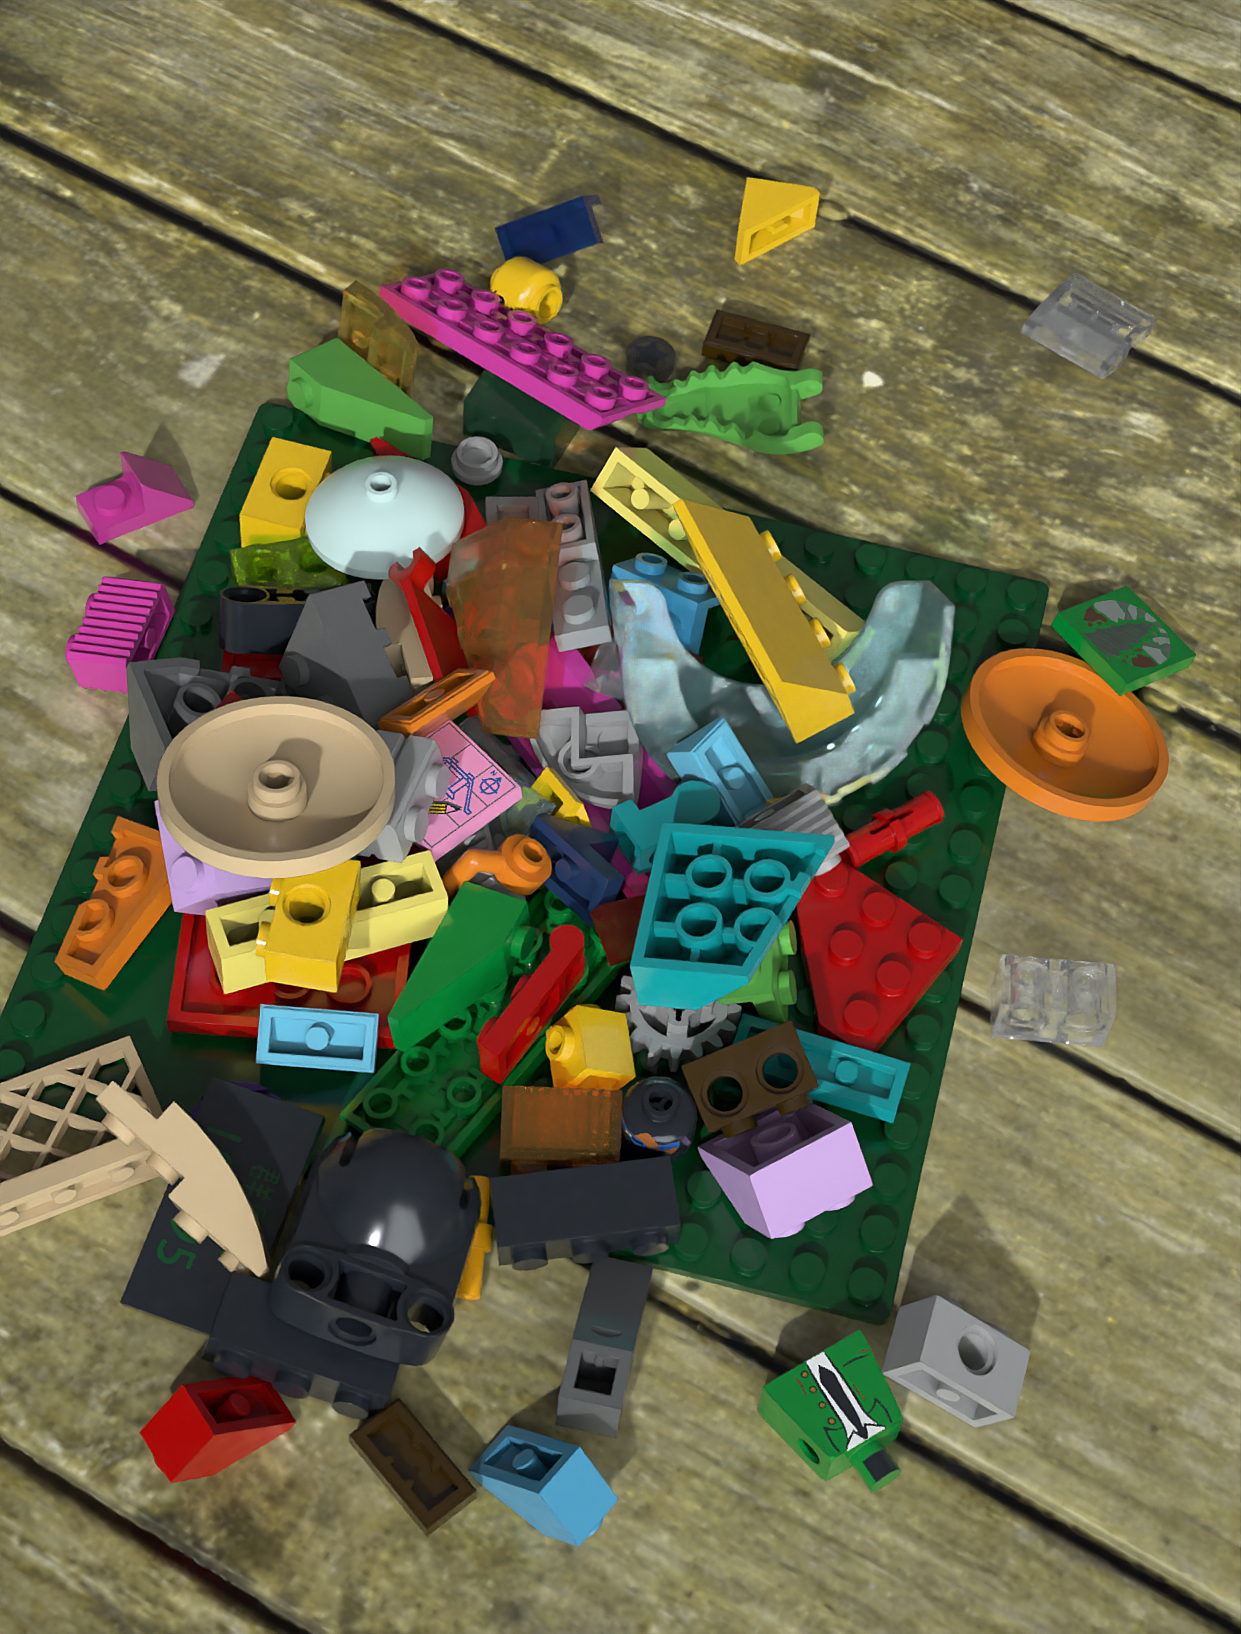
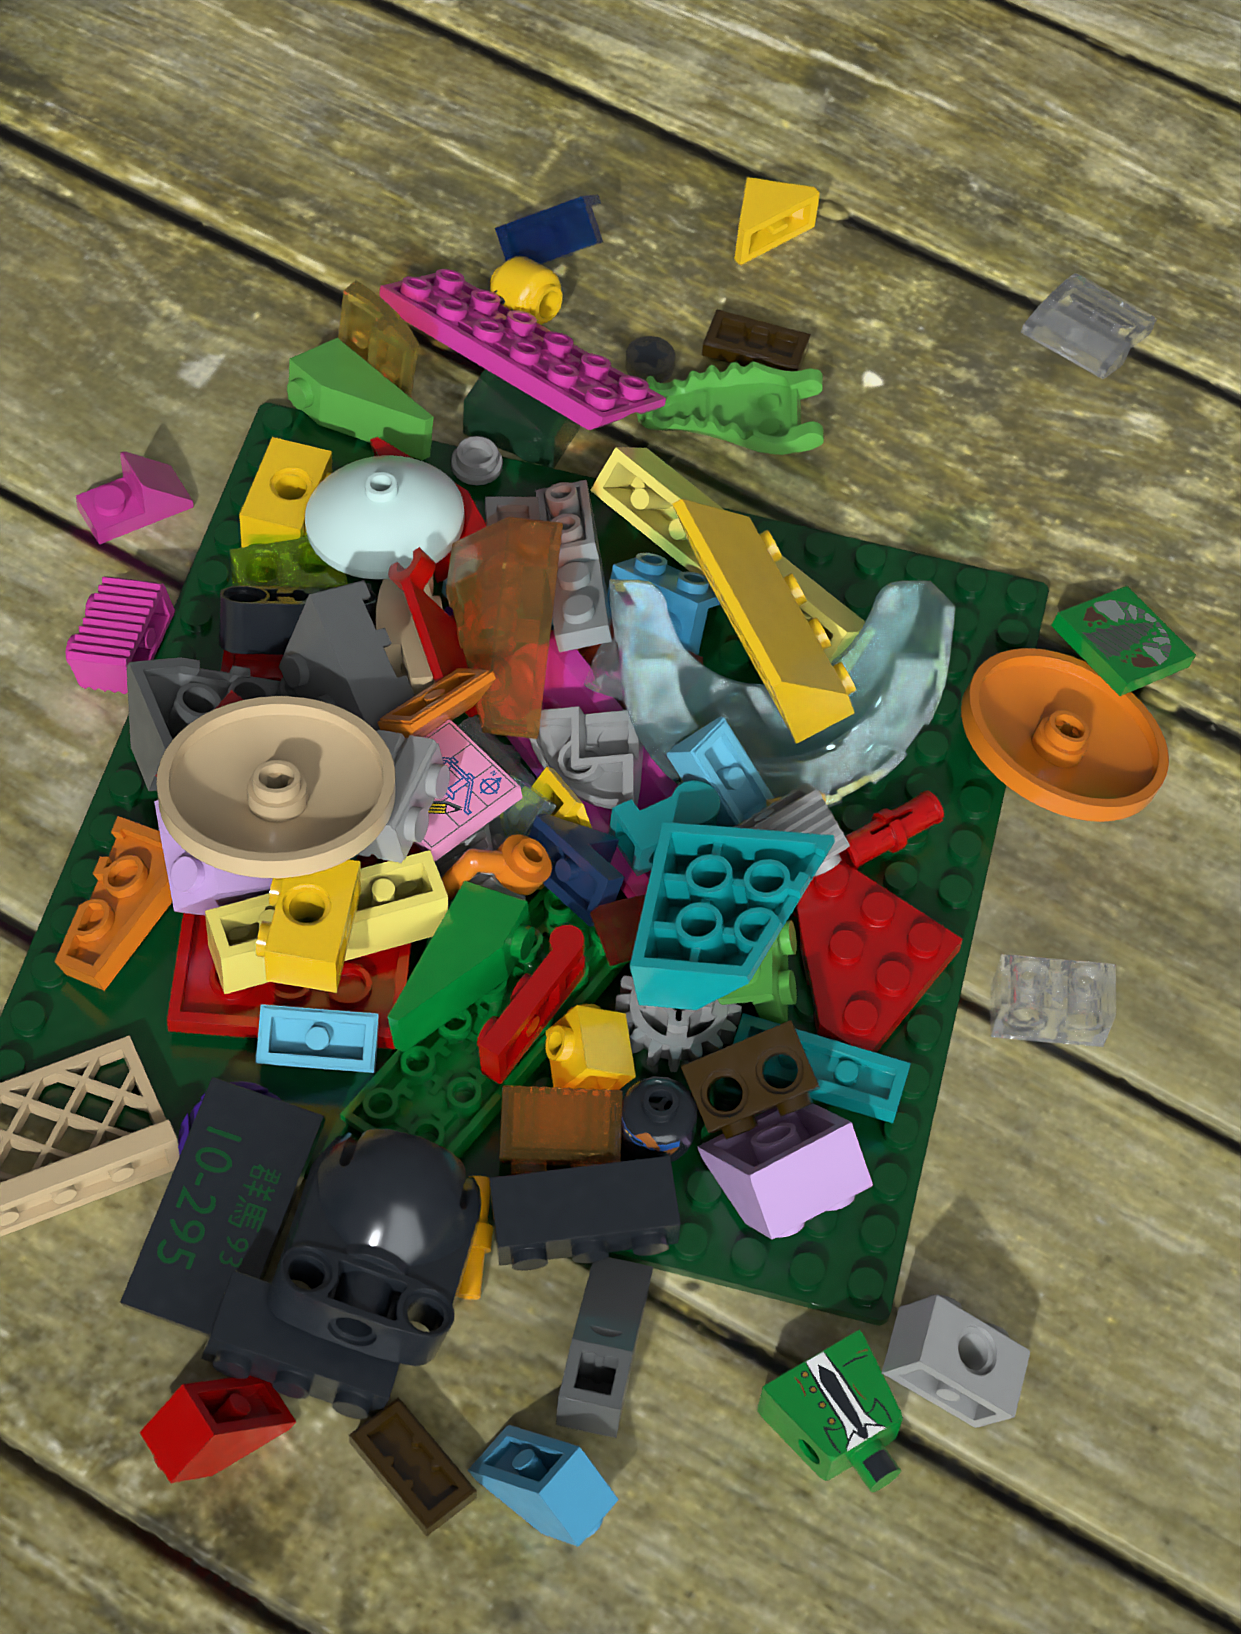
tan slope [96,1081,274,1283] -> none

